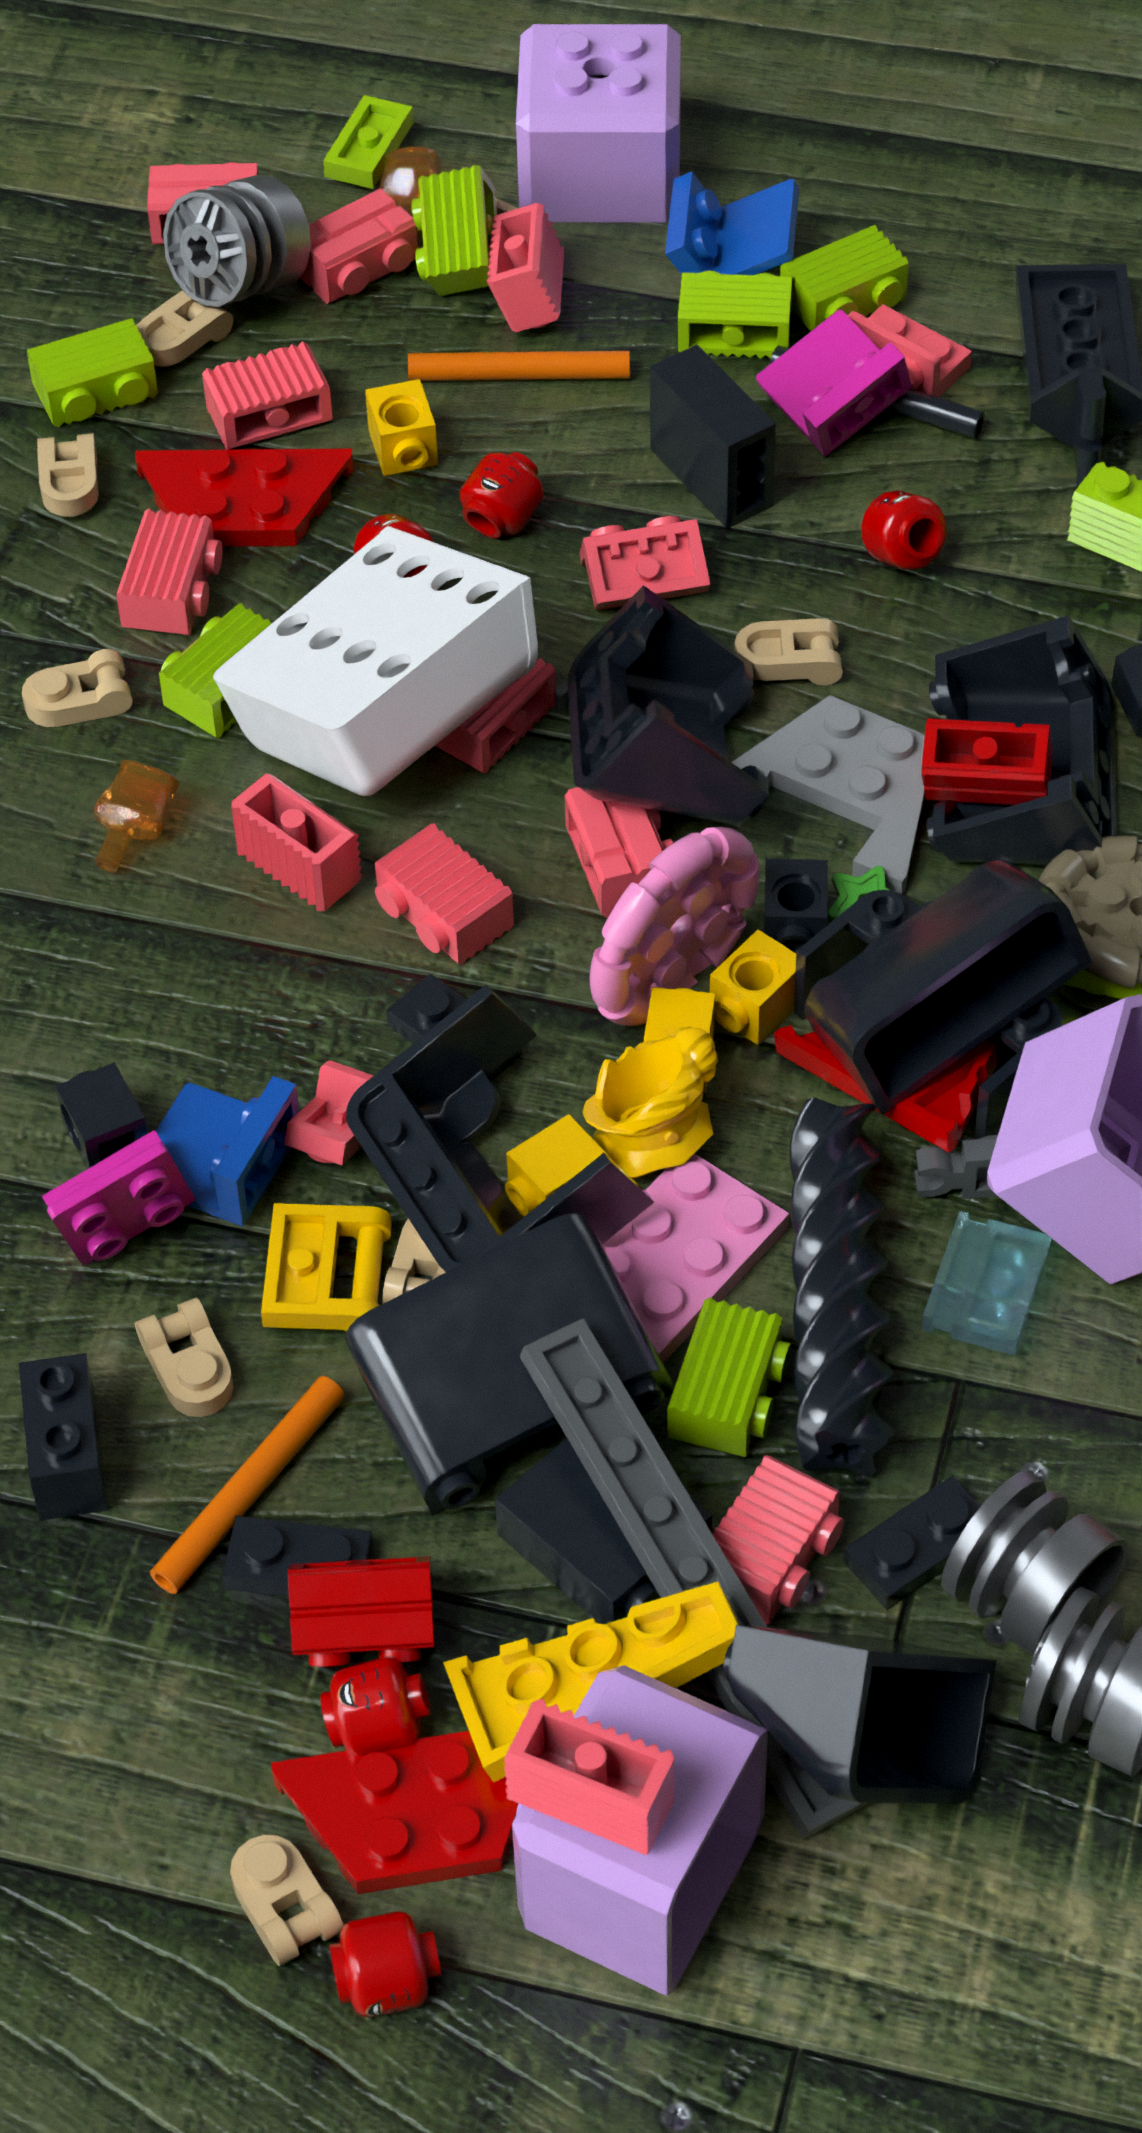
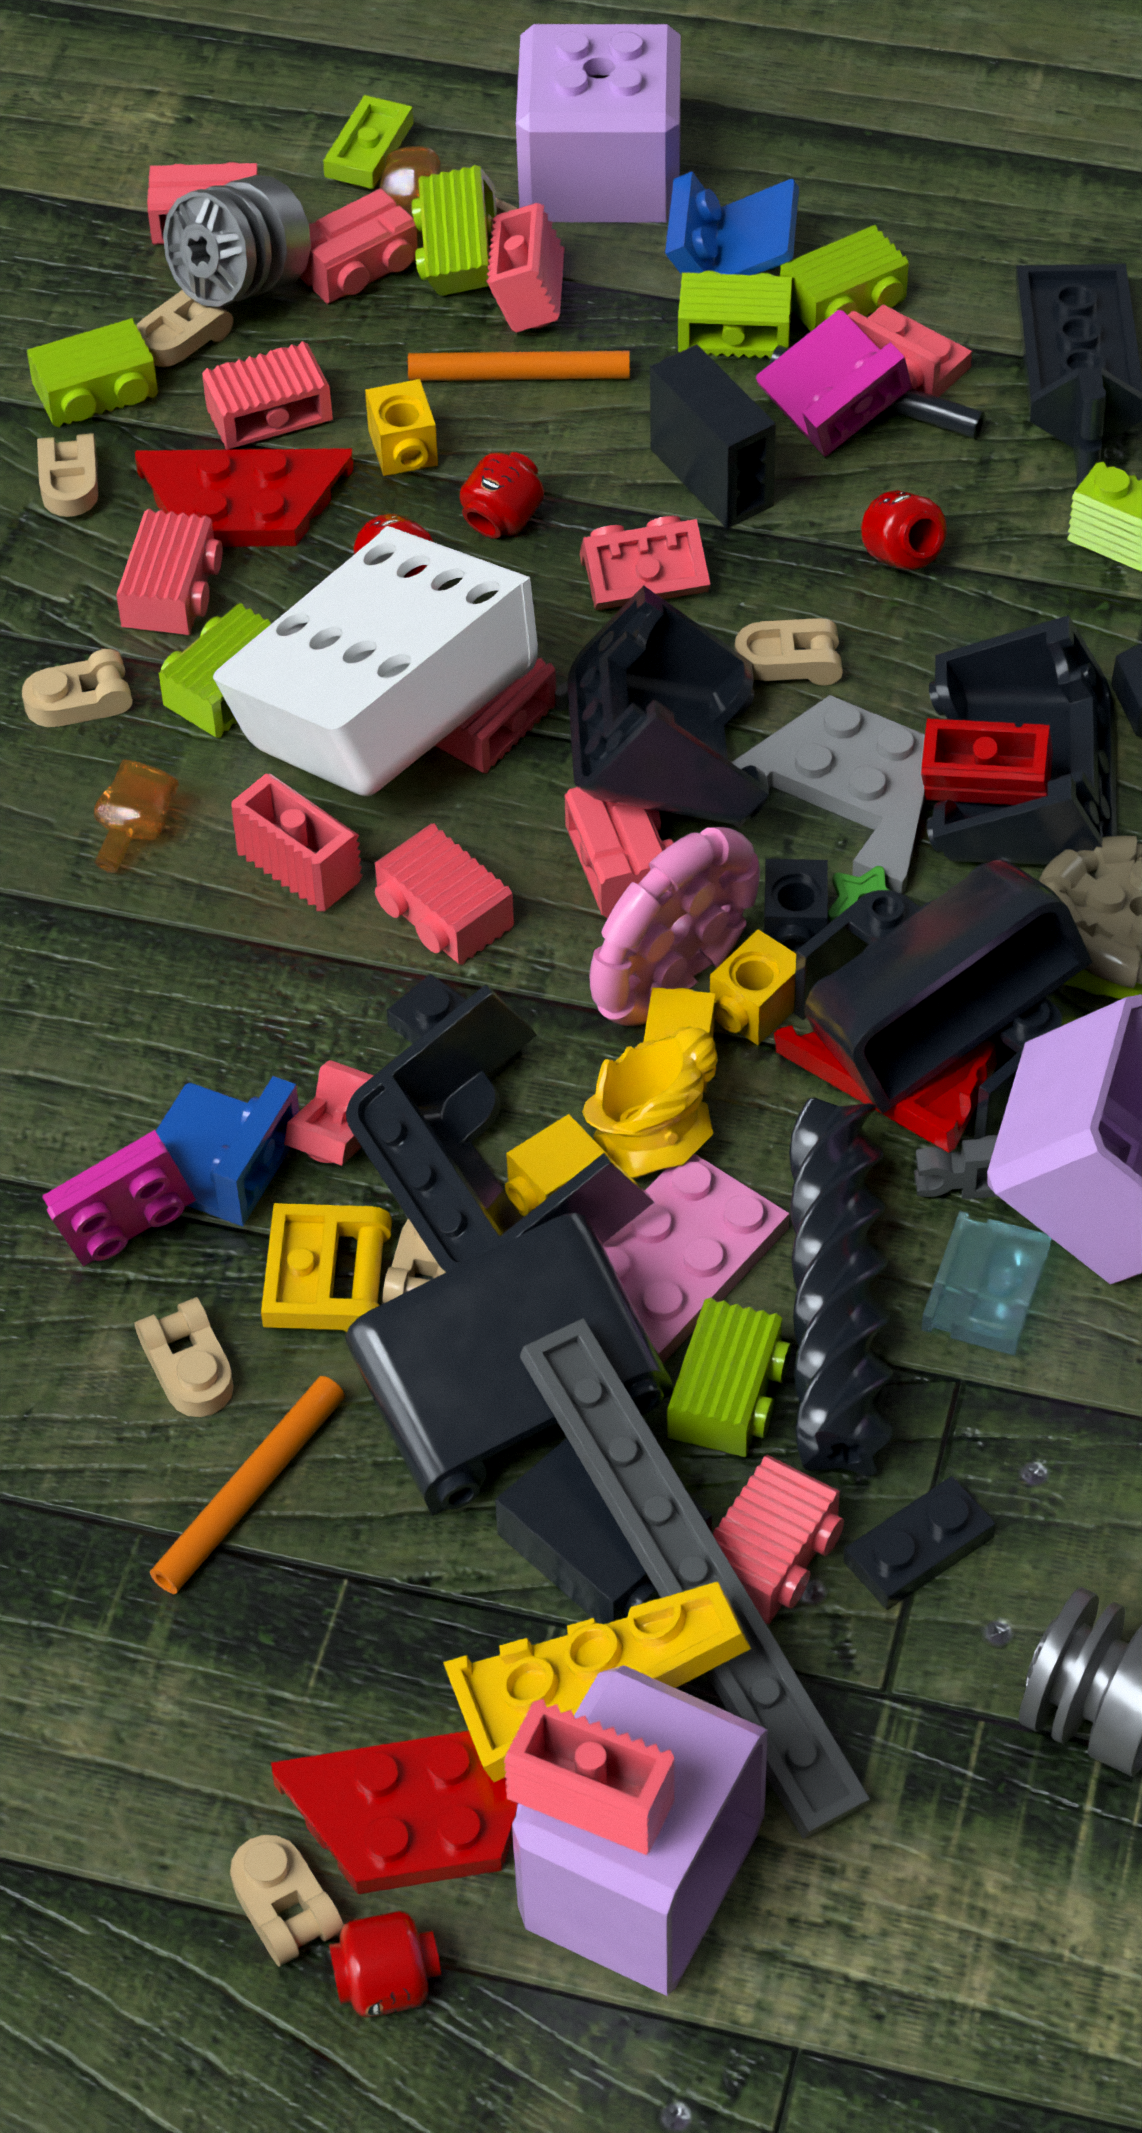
black brick [19,1353,108,1521] -> none
black brick [55,1062,147,1169] -> none
black plate [223,1516,373,1597] -> none
red brick [288,1556,435,1667] -> none
red head [321,1656,431,1756] -> none
black windscreen [724,1625,997,1803] -> none
flat silver wheel [941,1471,1128,1657] -> none

